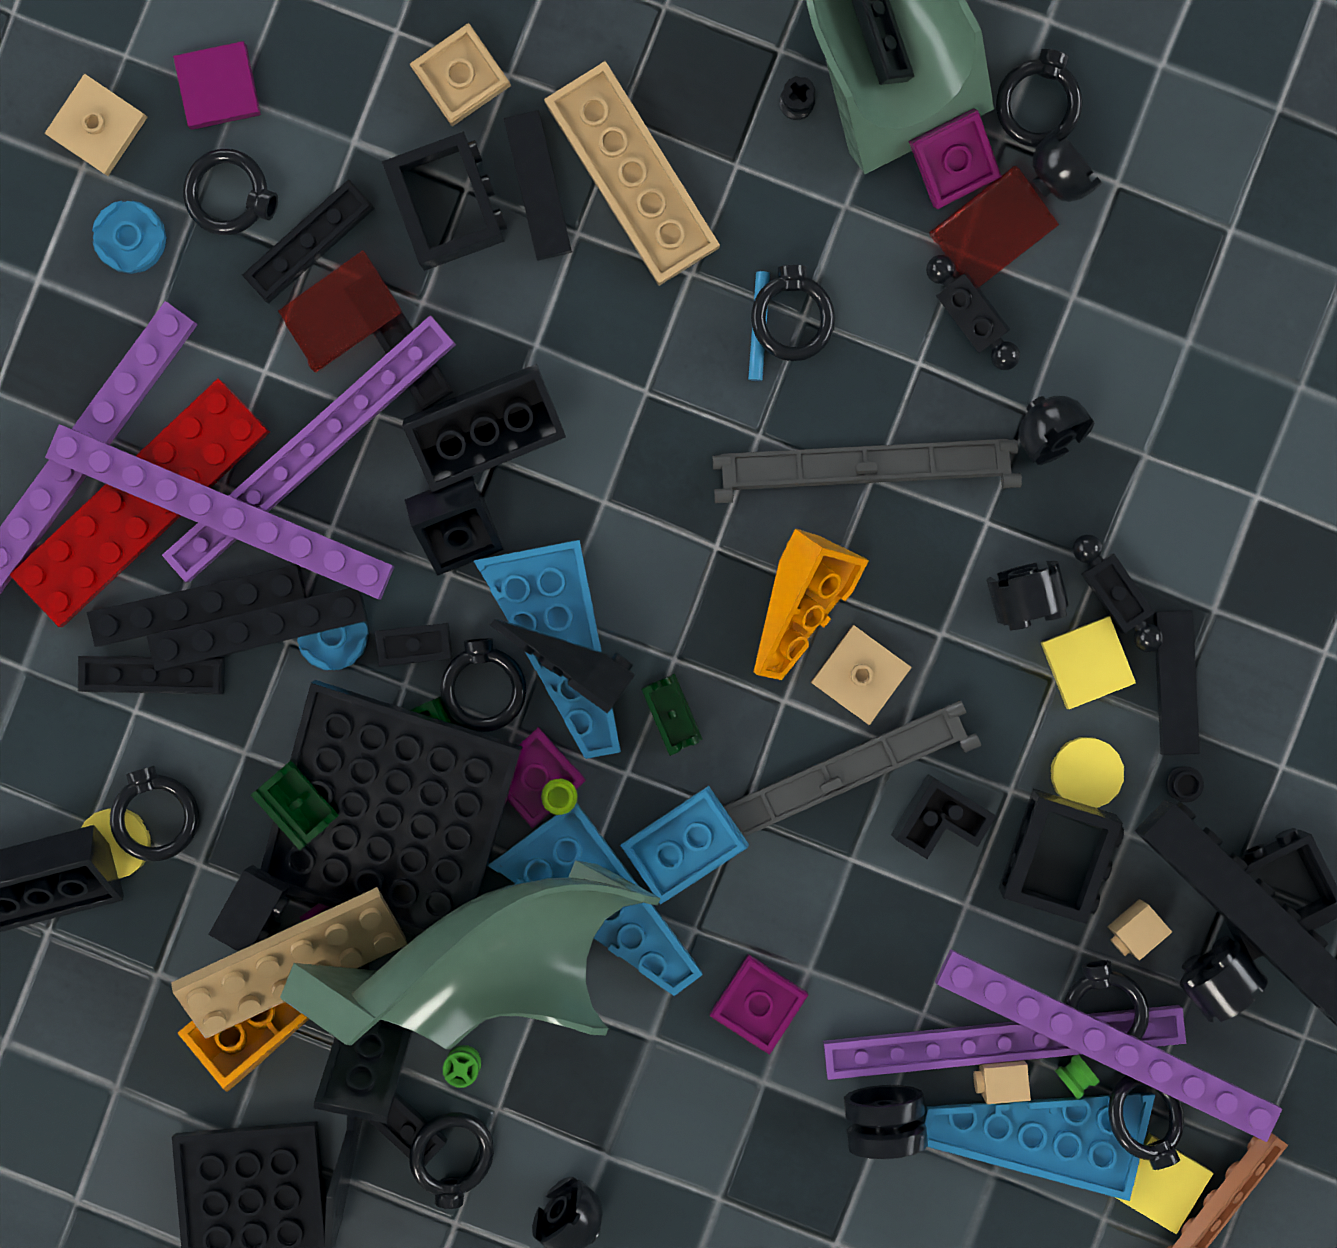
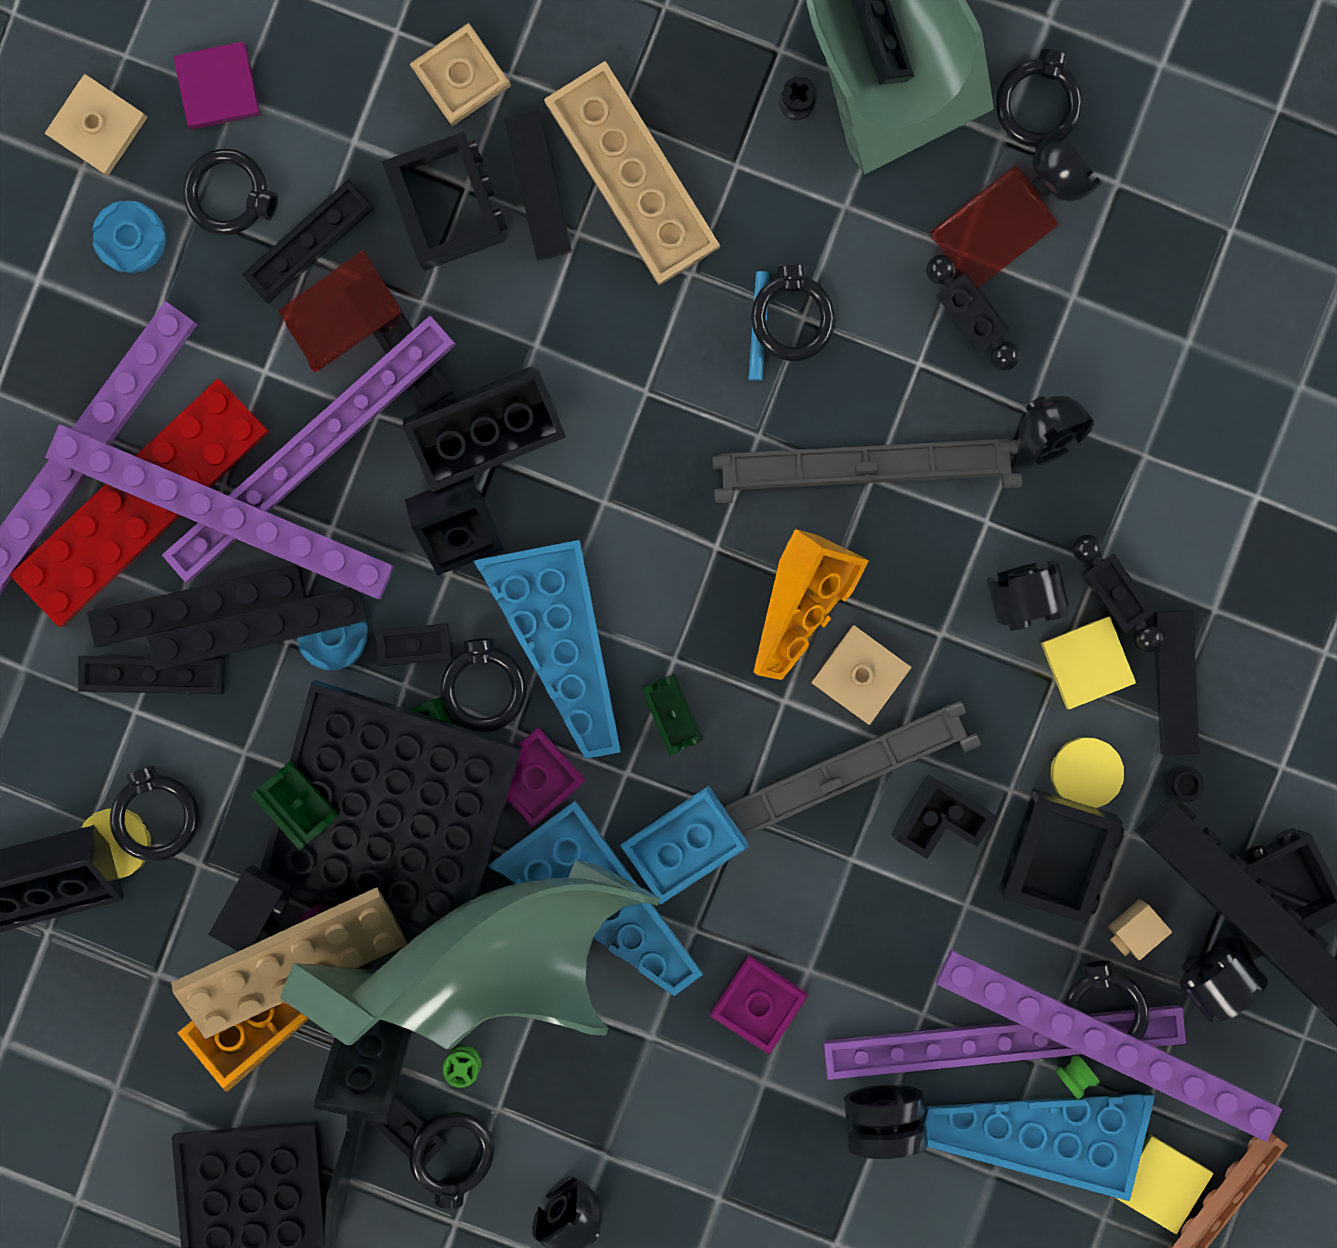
black wedge [490,619,636,714] -> none
lime plate [541,778,578,815] -> none
magenta tile [909,109,1002,209] -> none
tan brick [973,1060,1031,1105] -> none
black piece [1108,1075,1184,1170] -> none

